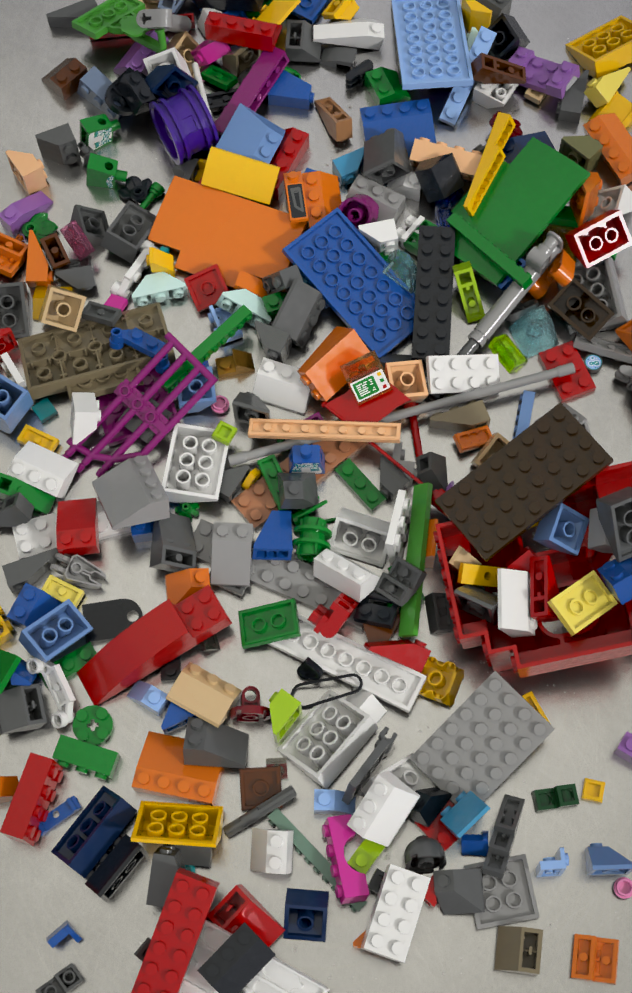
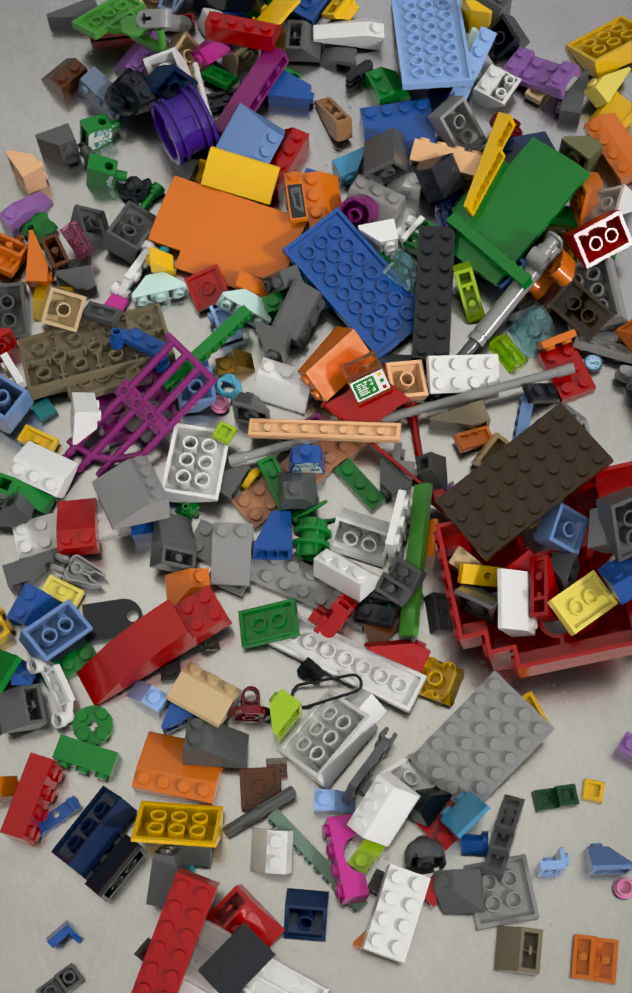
reddish brown slope [471,53,526,84] -> none
none -> medium azure piece [215,374,242,401]
none -> light grey slope [428,95,486,152]
none -> black plate [522,383,560,404]
none -> orange plate [535,329,577,352]
none -> dark grey slope [551,552,580,591]

